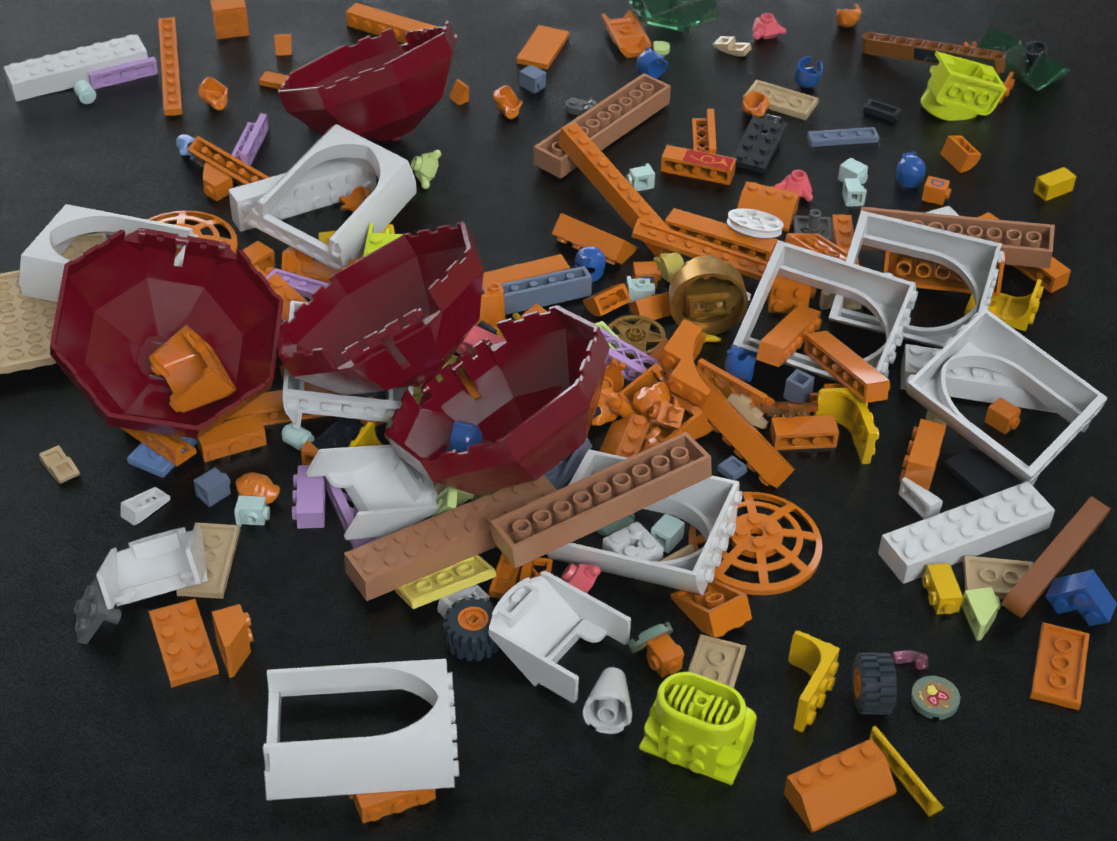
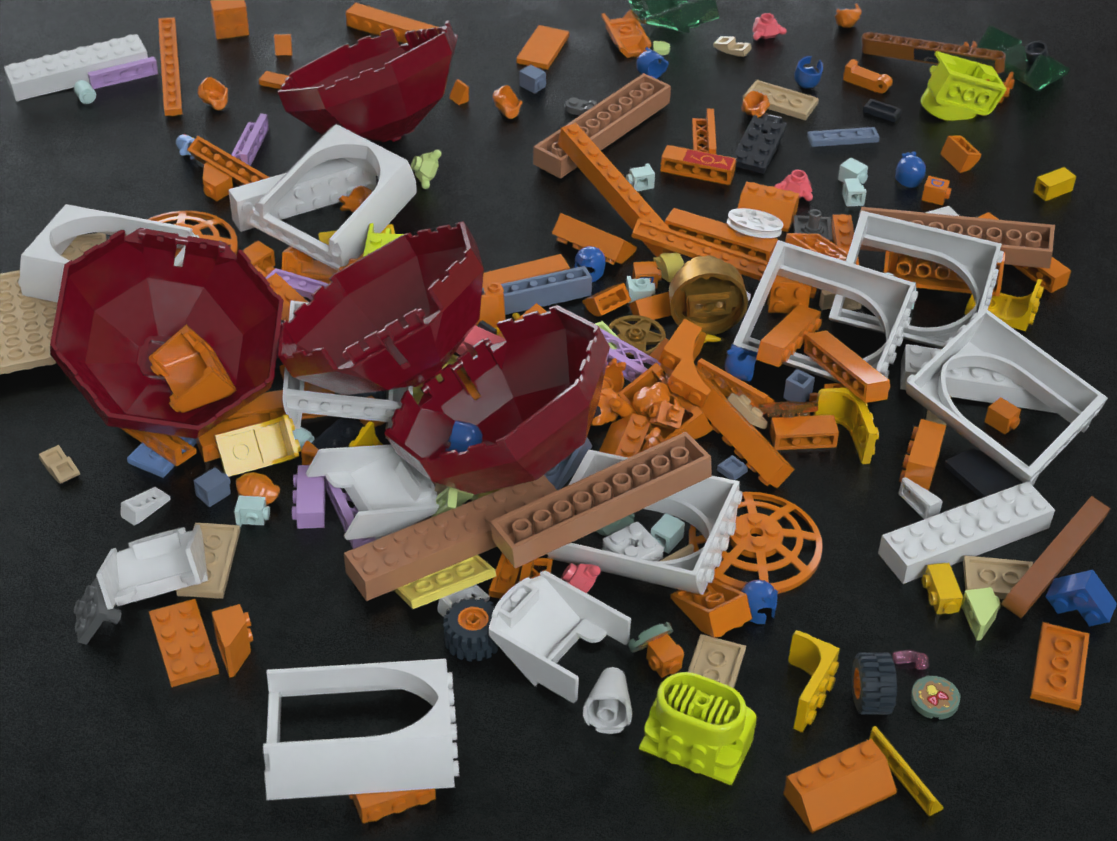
none -> yellow bracket [214,414,301,477]
none -> blue helmet [741,580,778,624]
none -> orange leg [843,59,892,93]

